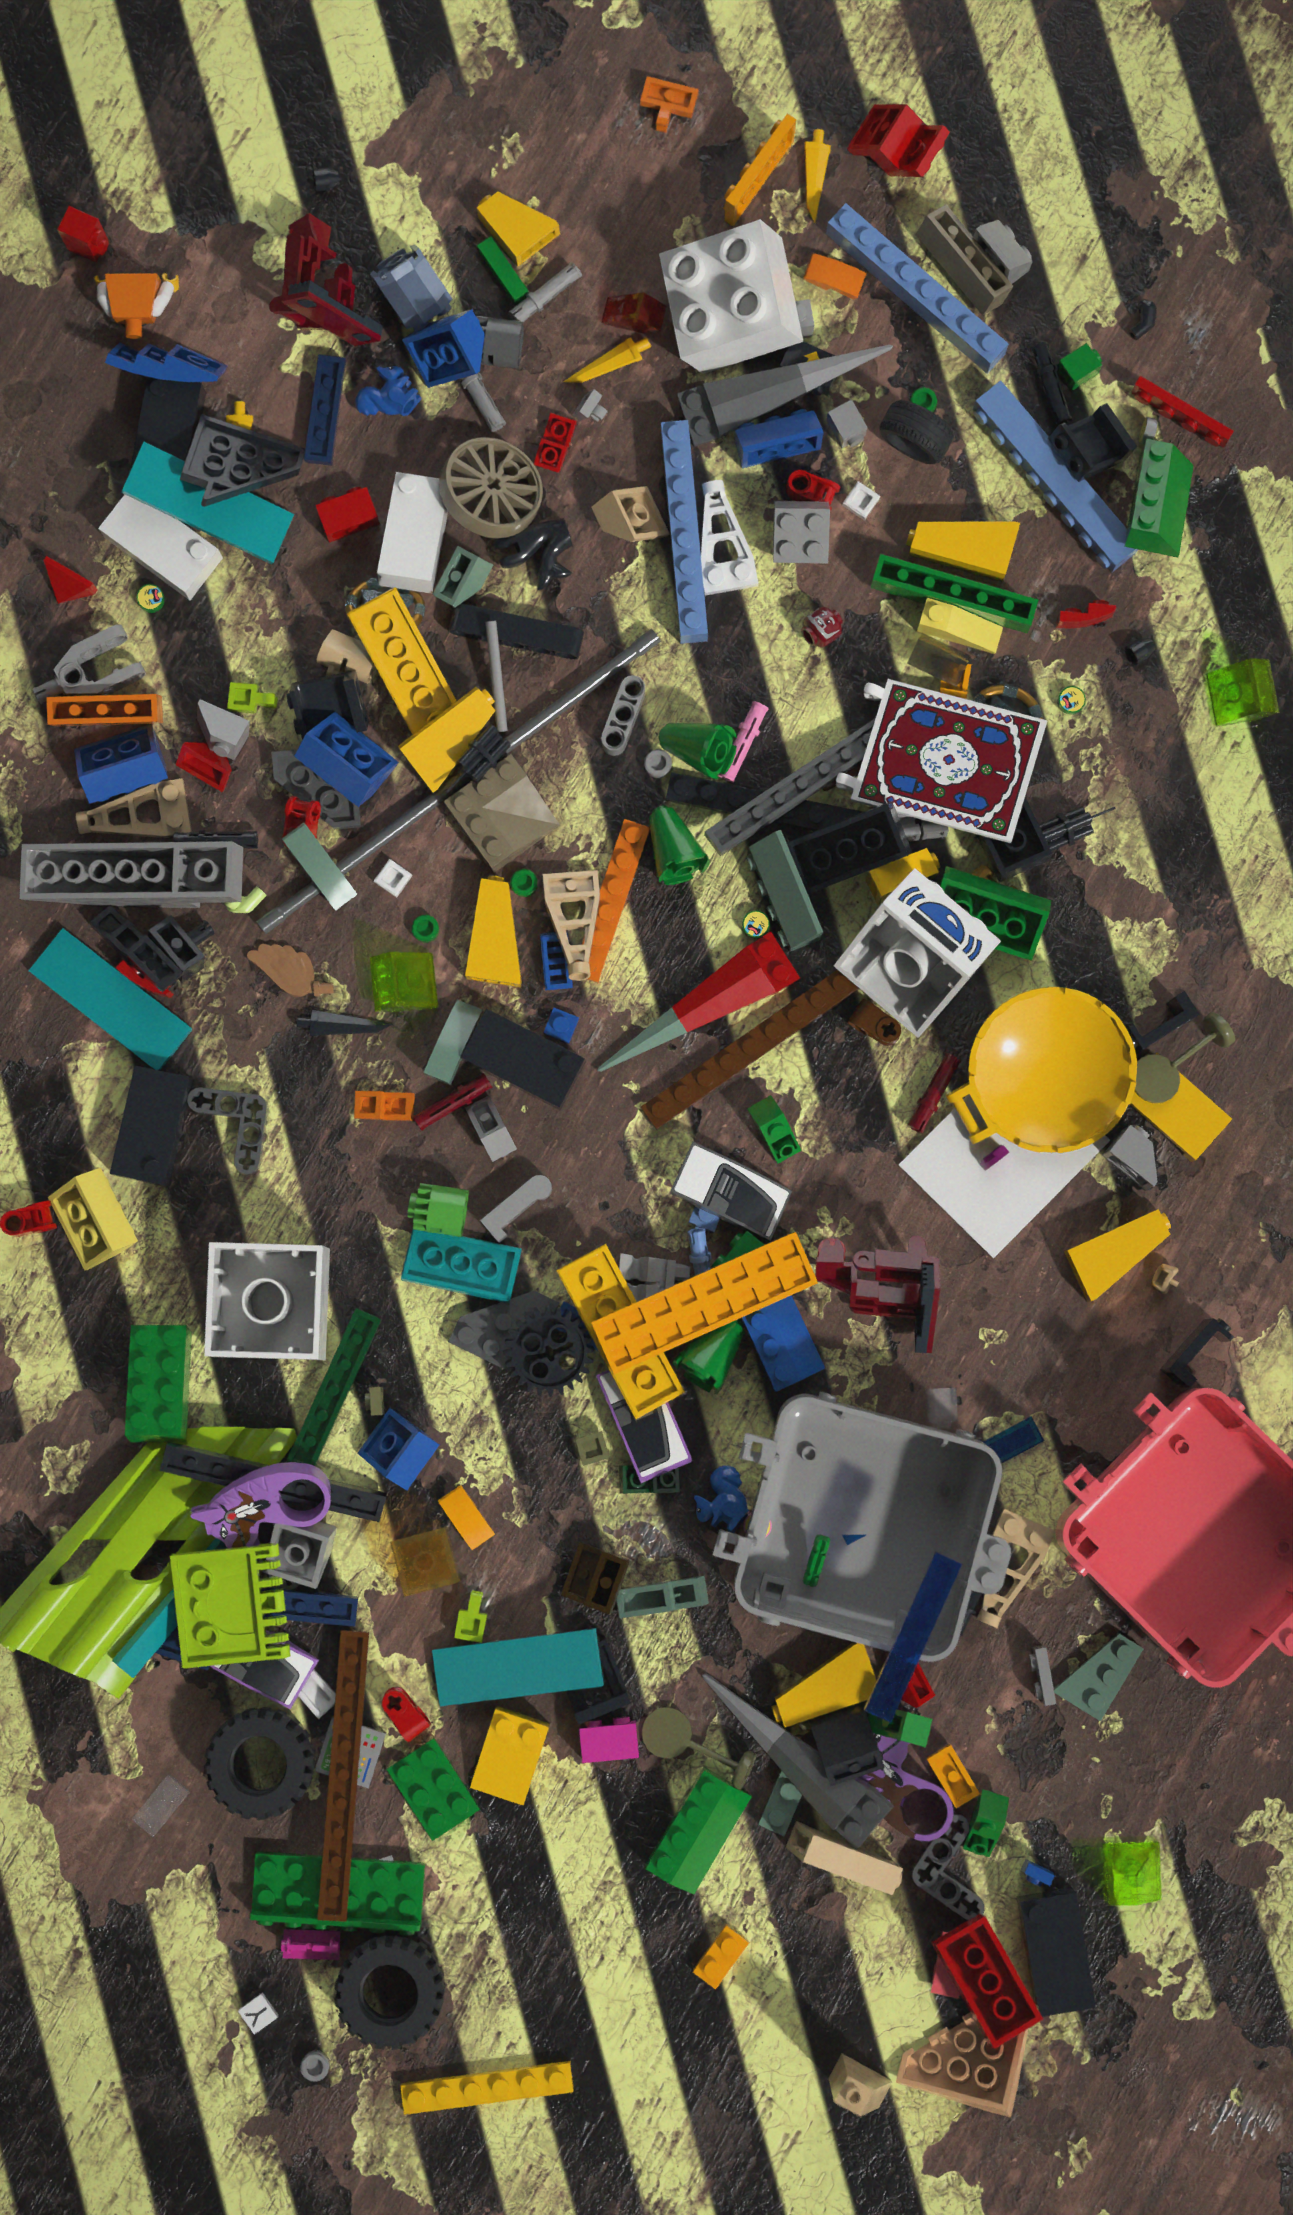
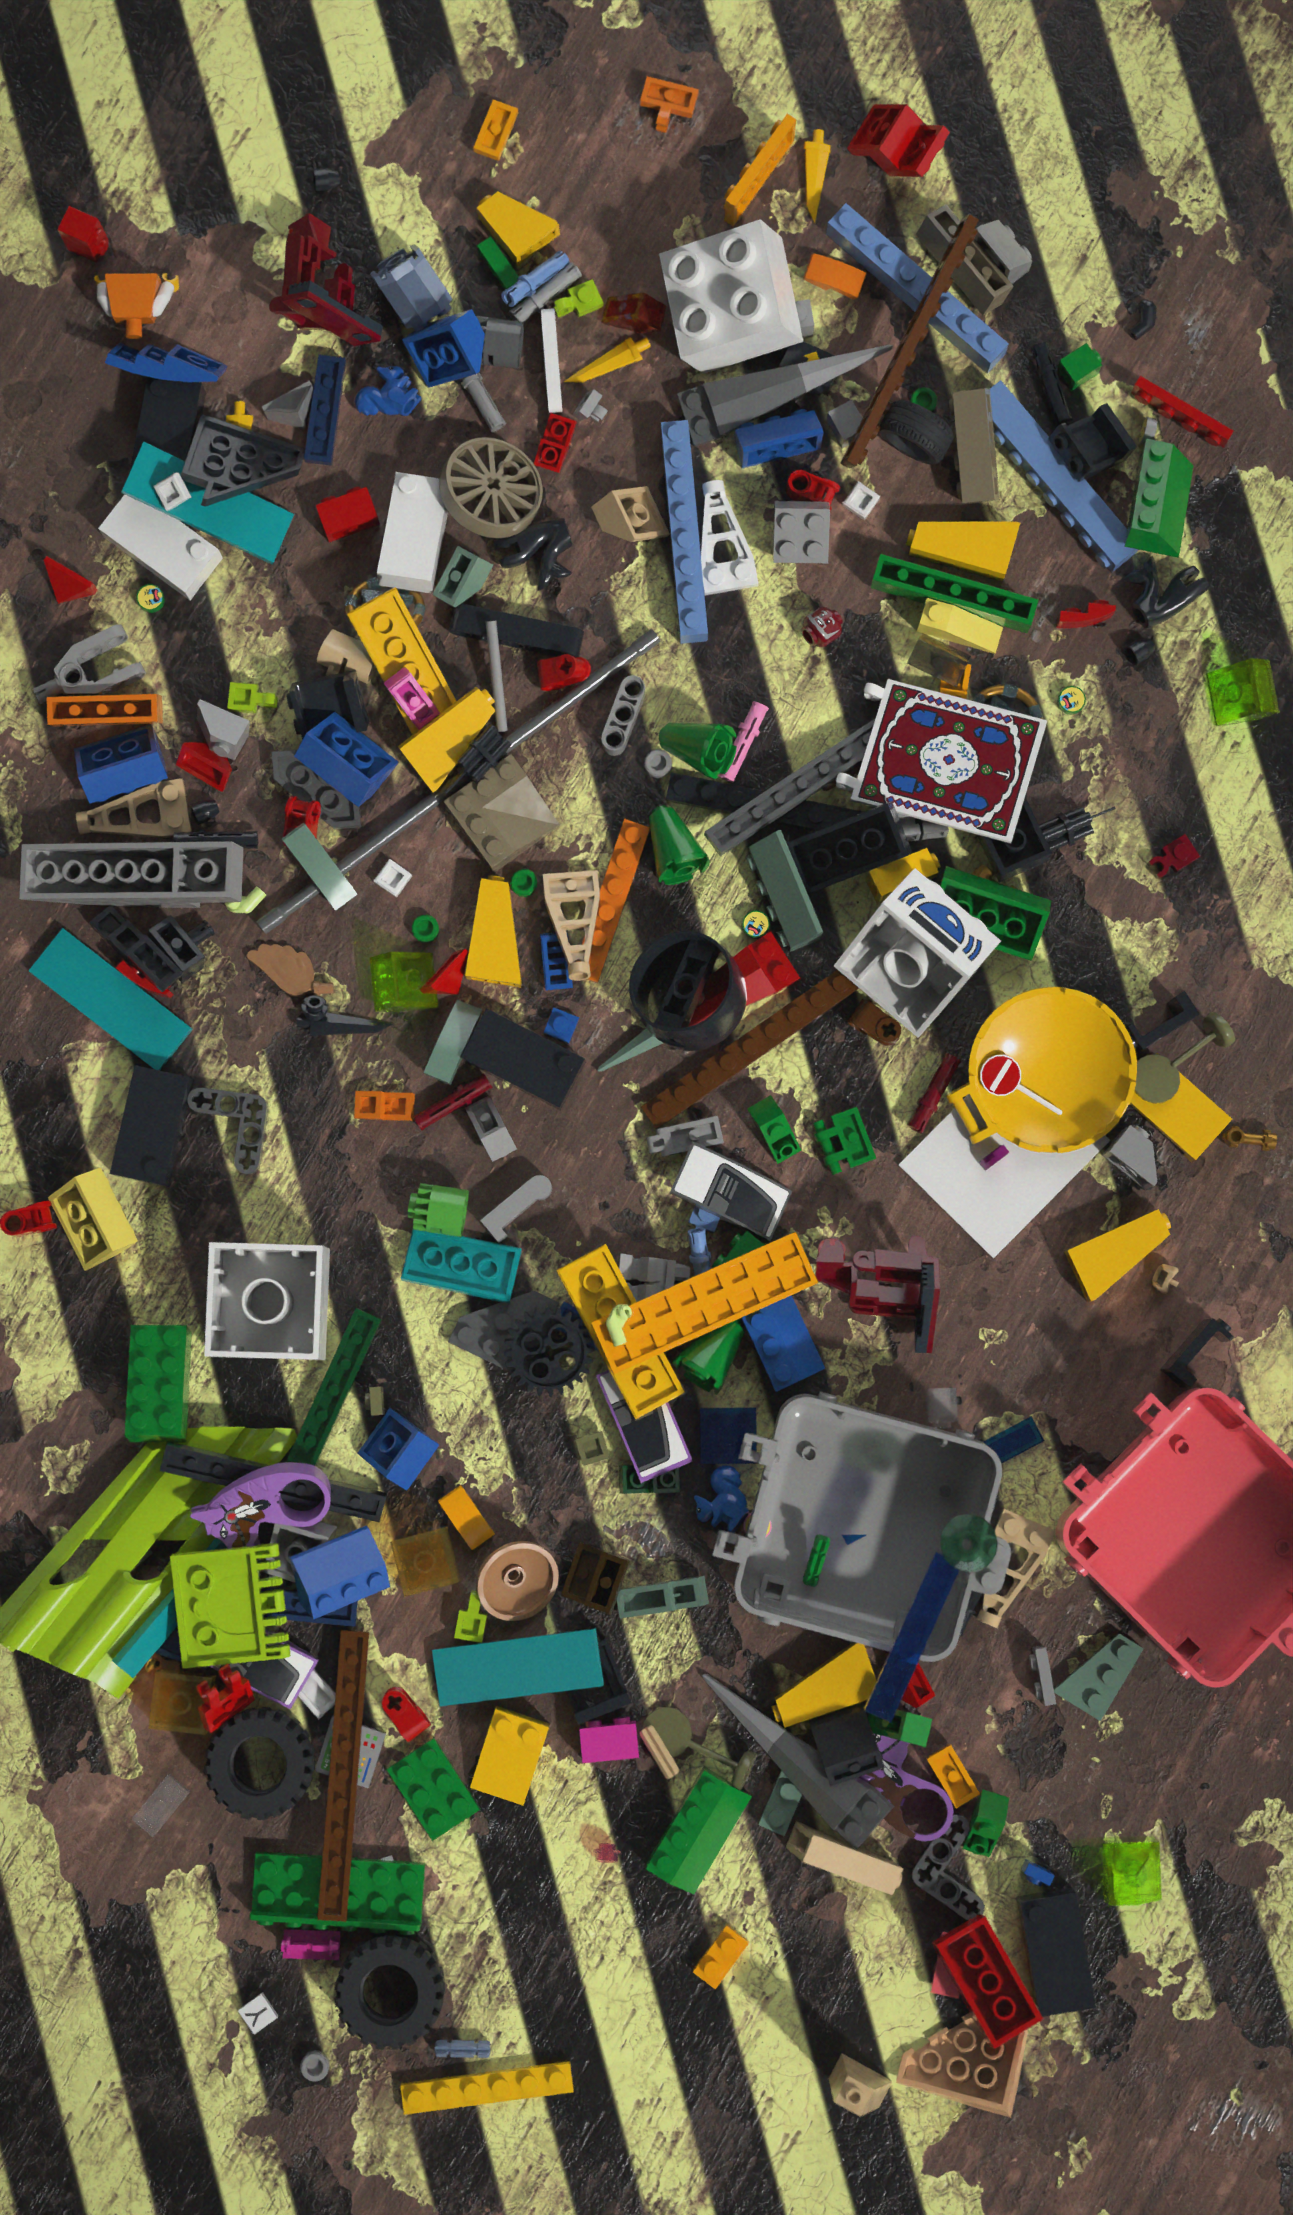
none -> clear yellow brick [148,1668,216,1735]
none -> white tile [153,472,191,511]
none -> black hose [190,800,220,825]
none -> red plate [196,1663,255,1733]
none -> light grey slope [262,381,313,429]
none -> blue slope [290,1526,390,1619]
none -> black plate [301,995,328,1021]
none -> dark pink slope [384,667,441,730]
none -> red slope [419,949,469,995]
none -> sand blue axle [435,2040,491,2058]
none -> light orange plate [473,99,519,161]
none -> medium nougat dish [476,1541,559,1621]
none -> medium blue pin [501,251,570,307]
none -> red piece [537,654,591,691]
none -> white beam [541,308,562,413]
none -> lime plate [554,279,604,318]
none -> clear pink plate [593,1843,621,1863]
none -> yellowish green arm [606,1304,632,1347]
none -> black cylinder [629,931,747,1051]
none -> tan axle [640,1725,679,1779]
none -> light grey hinge [646,1116,724,1157]
none -> clear blue plate [700,1407,757,1464]
none -> green plate [813,1107,876,1175]
none -> reddish brown plate [840,214,979,469]
none -> clear green dish [940,1514,998,1572]
none -> dark tan brick [949,388,1000,504]
none -> piece [980,1055,1062,1115]
none -> black piece [1125,556,1210,629]
none -> dark red plate [1147,834,1200,879]
none -> pearl gold bar [1222,1126,1277,1151]

